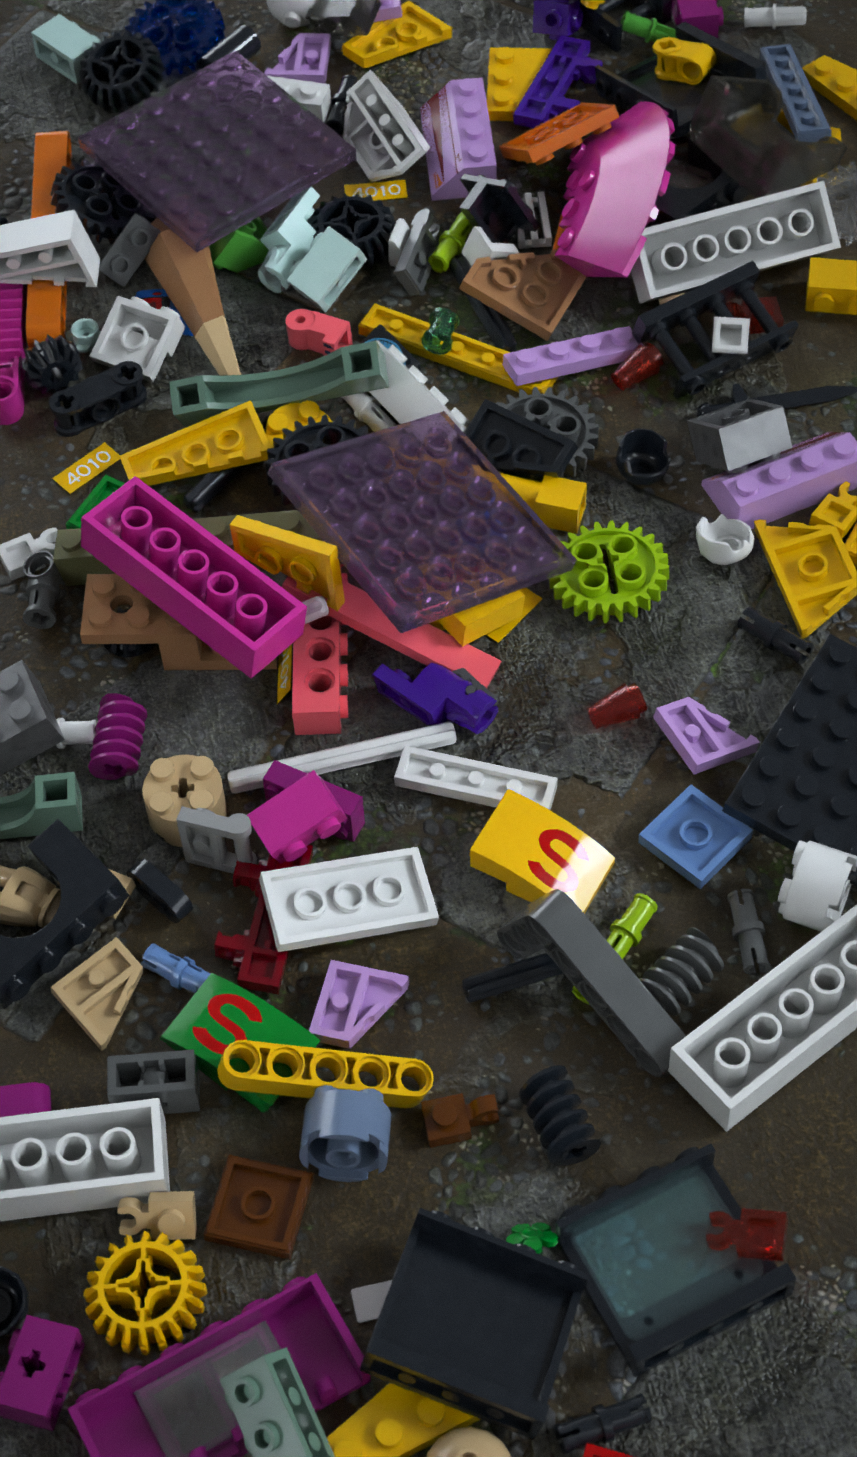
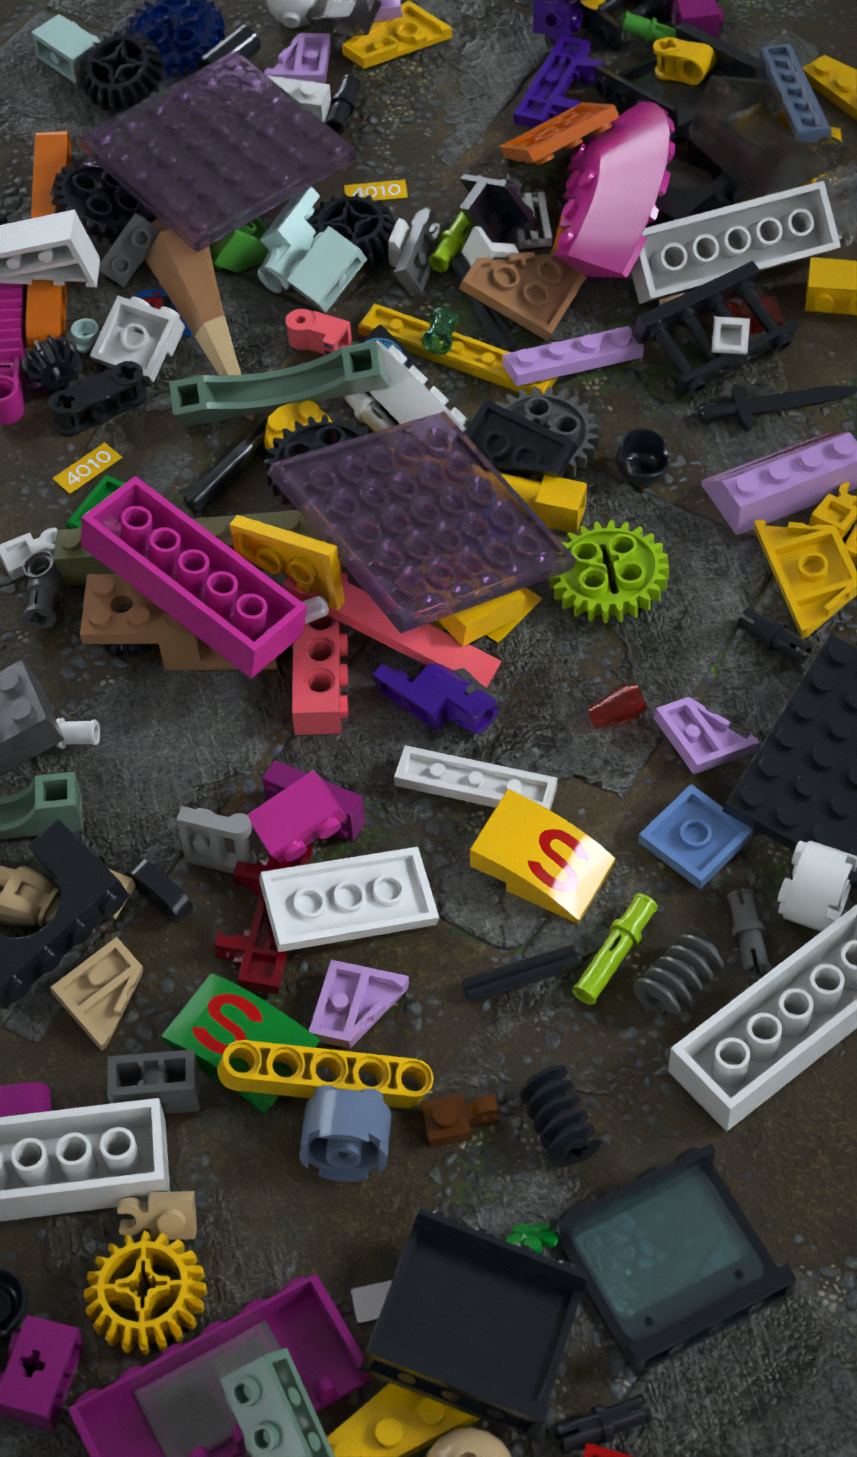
magenta piece [88,693,148,780] -> none
yellow wing [120,400,272,486] -> none
medium blue pin [141,943,211,993] -> none
tan brick [142,755,227,847] -> none
reddish brown tile [203,1155,314,1260] -> none
white axle [227,722,457,794] -> none
yellow sticker [277,644,292,704] -> none
white wedge [343,70,430,182] -> none
lavender slope [420,78,497,201] -> none
yellow wing [487,47,552,121] -> none
dark grey beam [497,889,686,1077] -> none
clear red cone [611,342,664,391] -> none
flat silver brick [687,398,792,474] -> none
white hair [696,514,754,565] -> none
clear red plate [706,1208,788,1261] -> none
white axle [744,4,807,30] -> none

